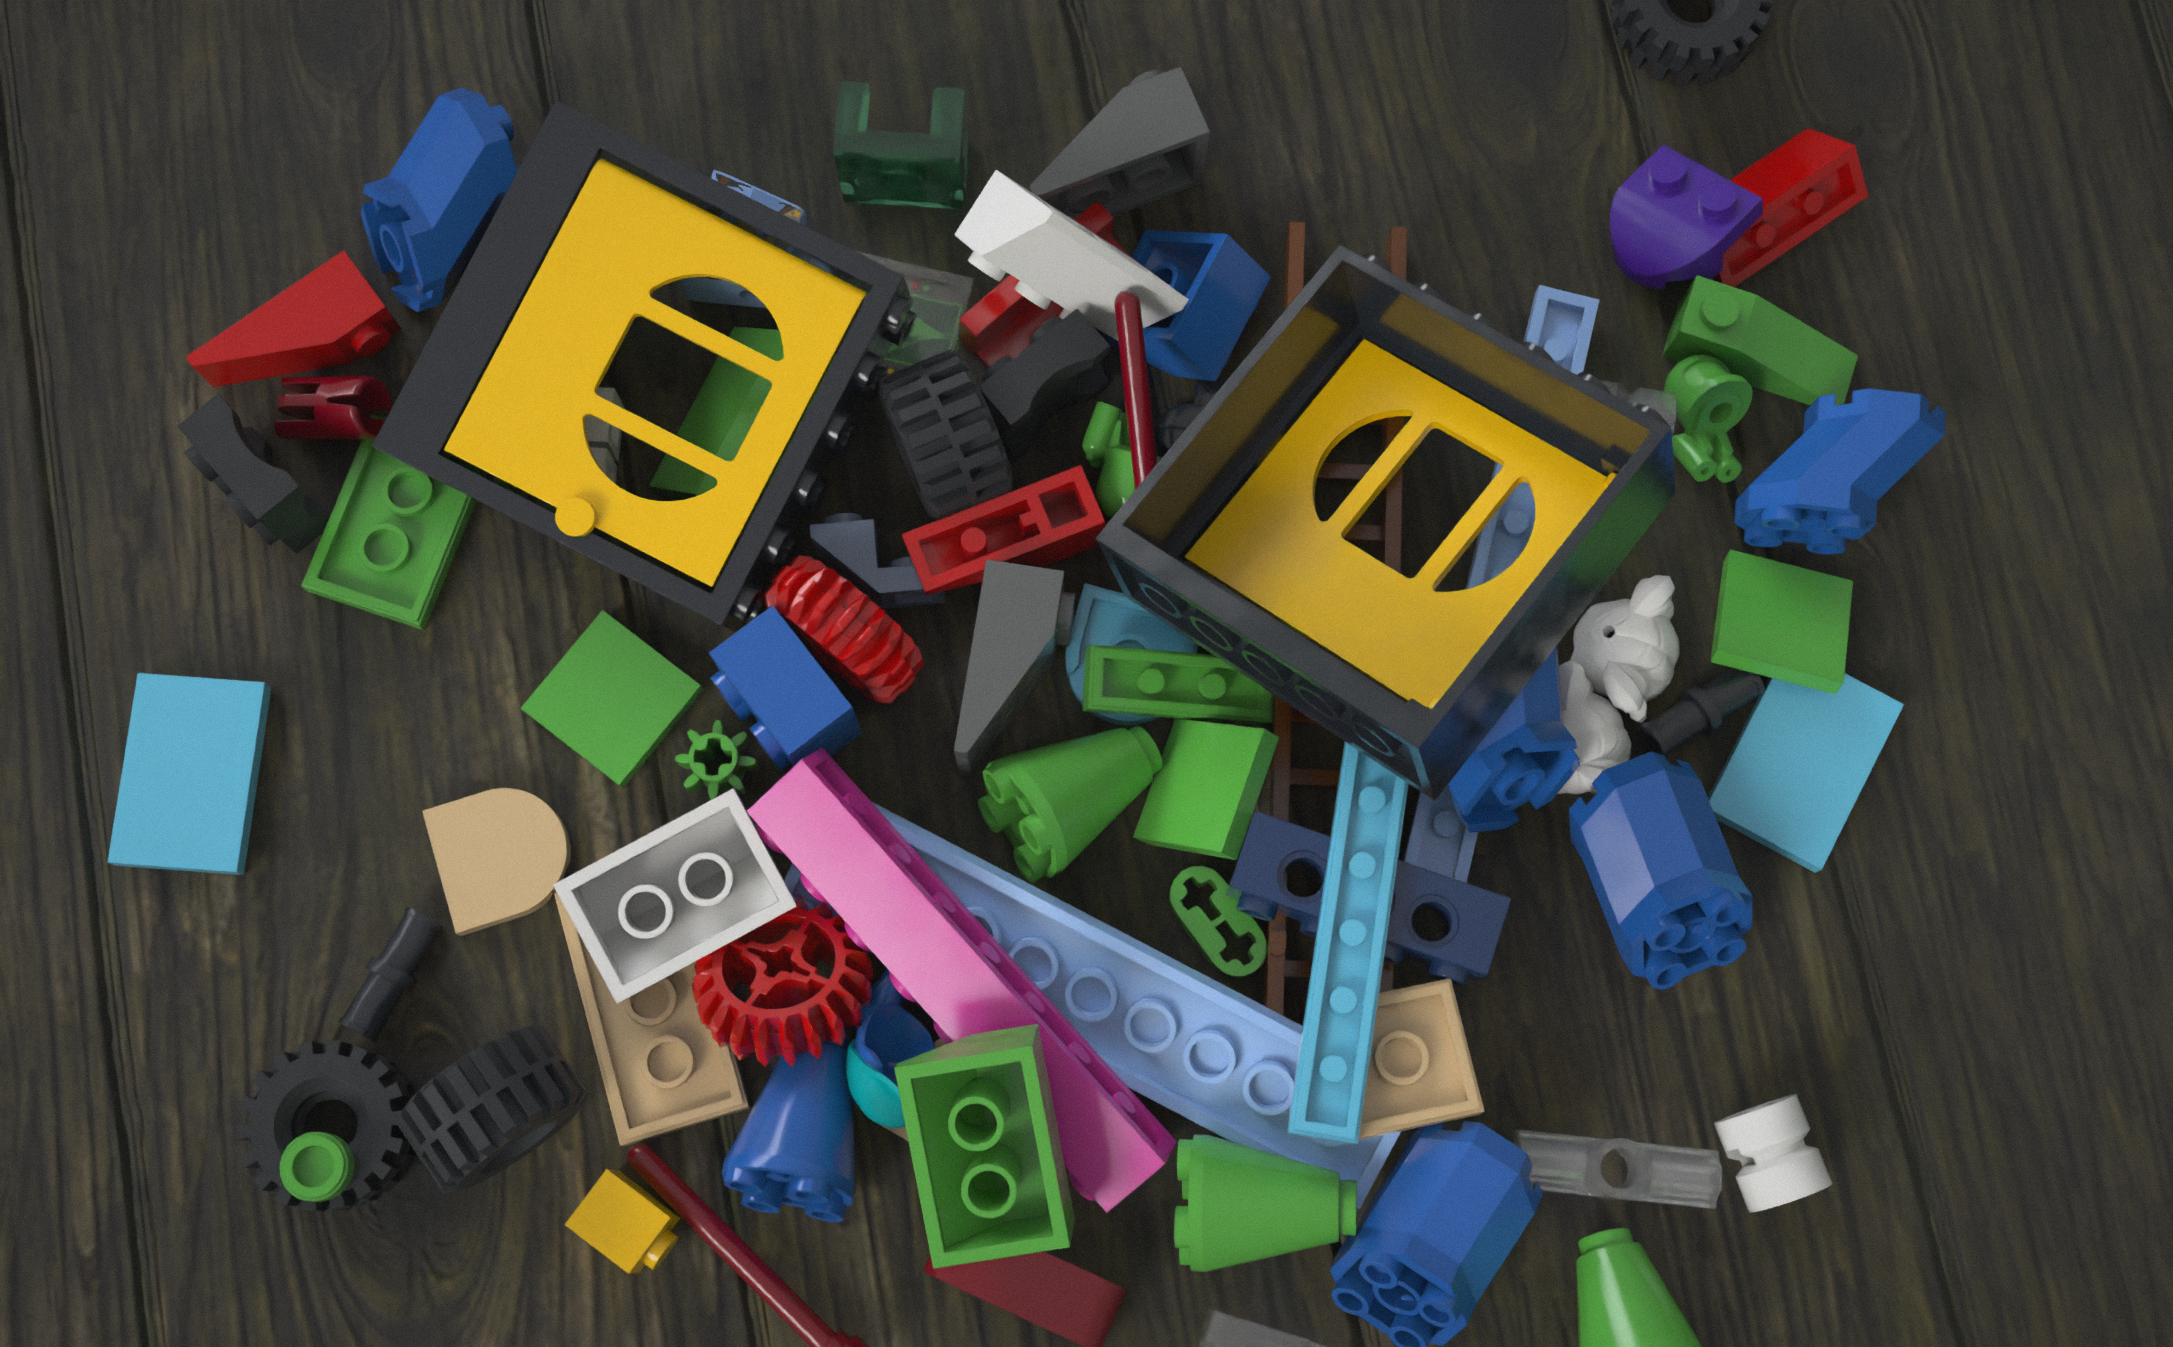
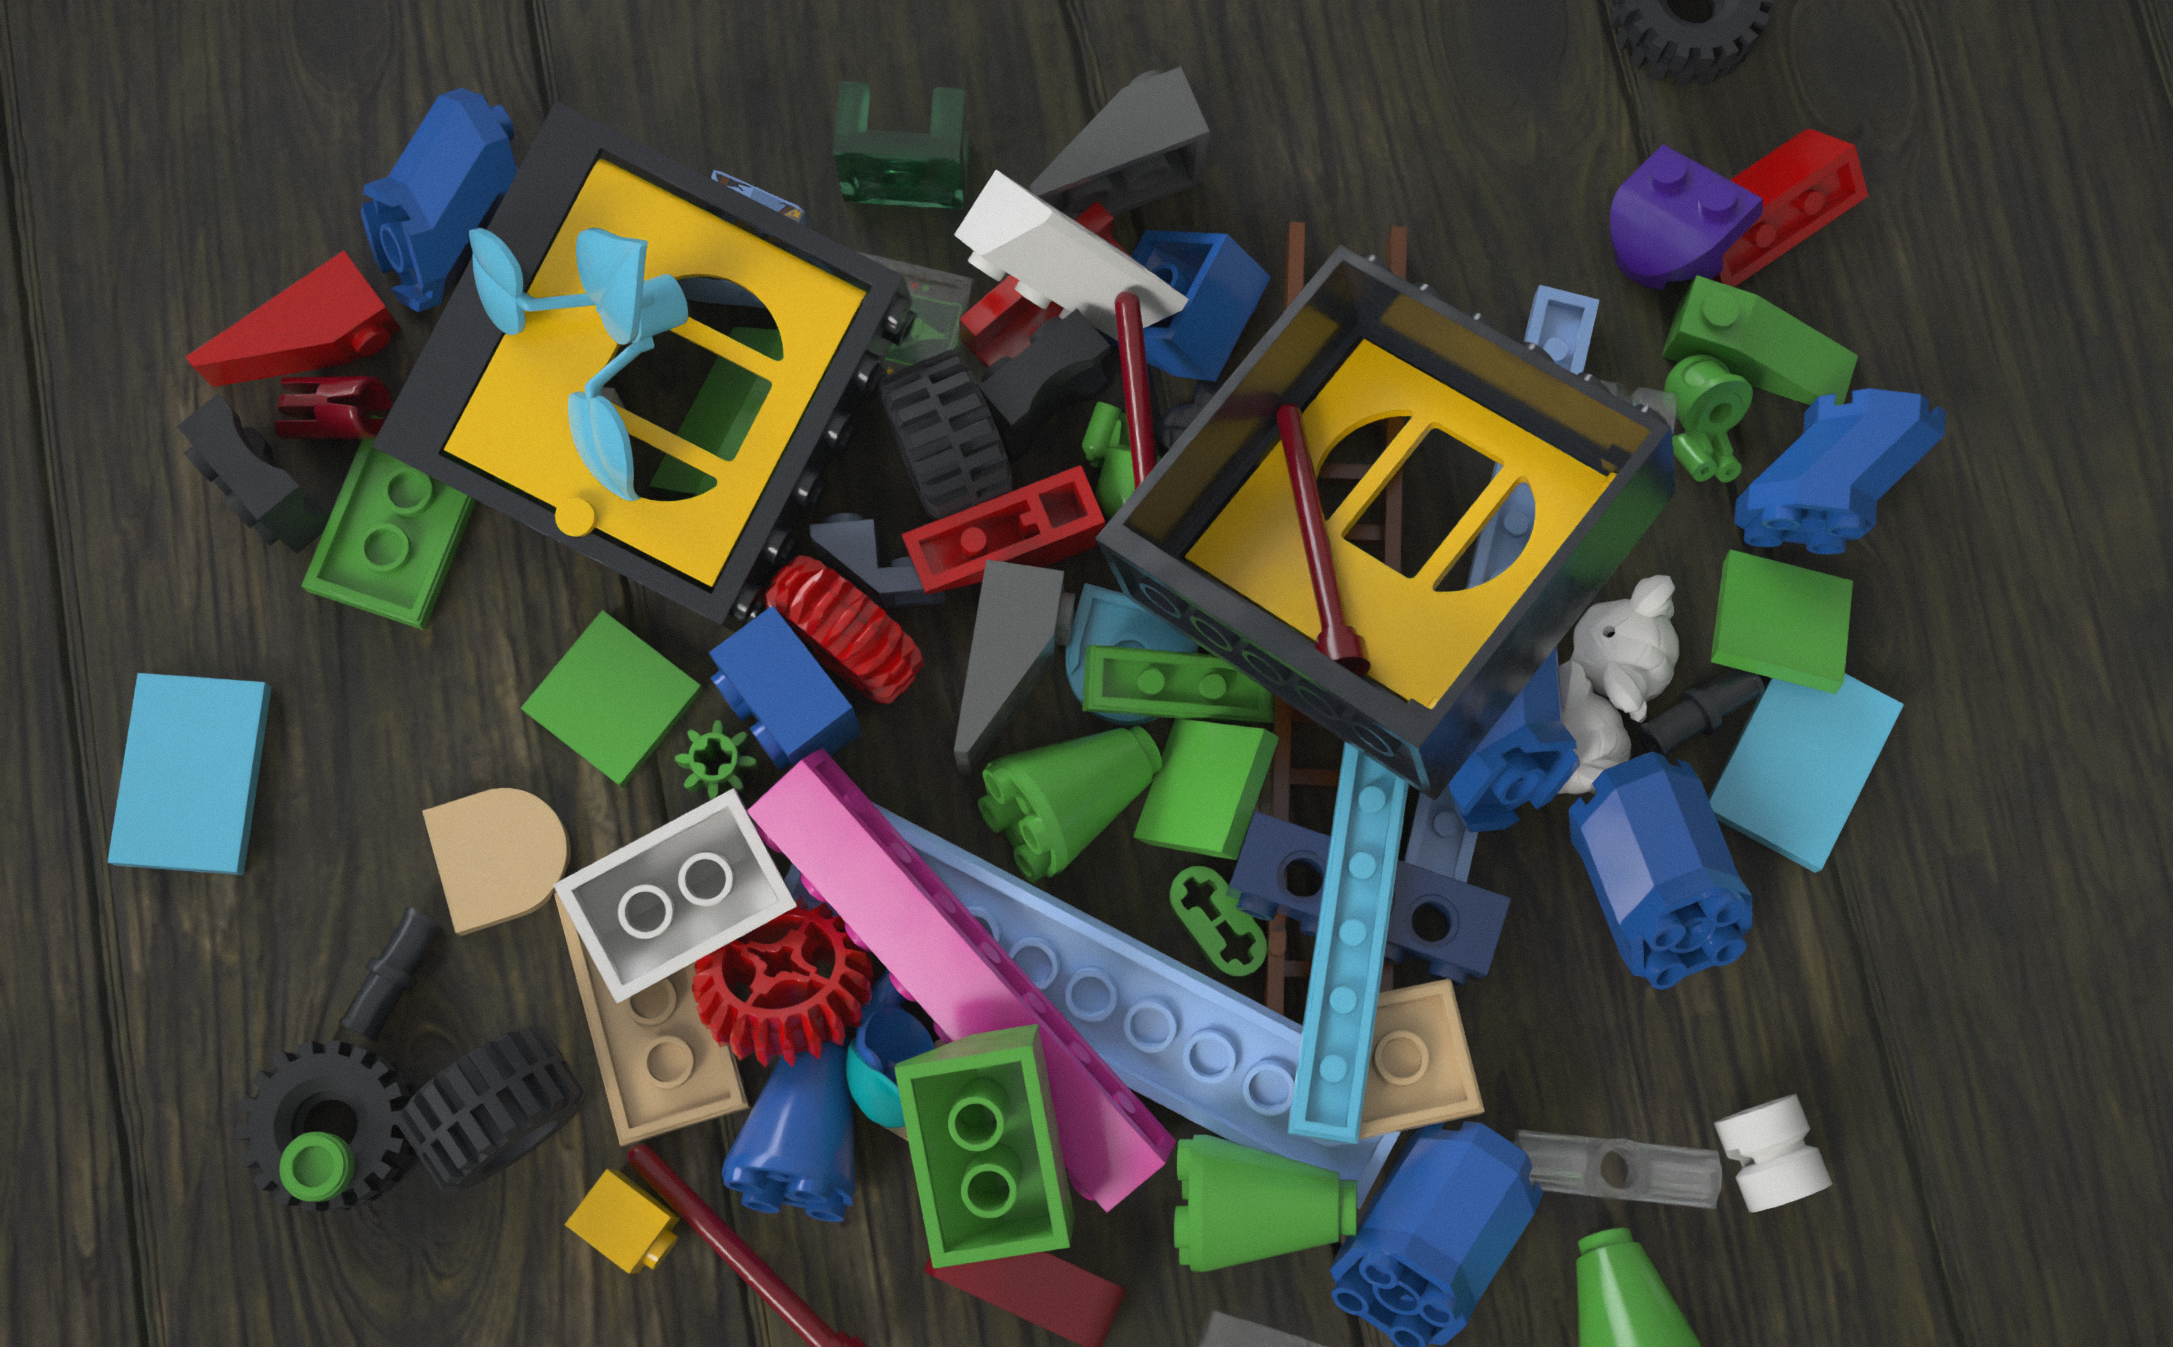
none -> medium azure plant [469,228,688,501]
none -> dark red piece [1276,403,1371,678]

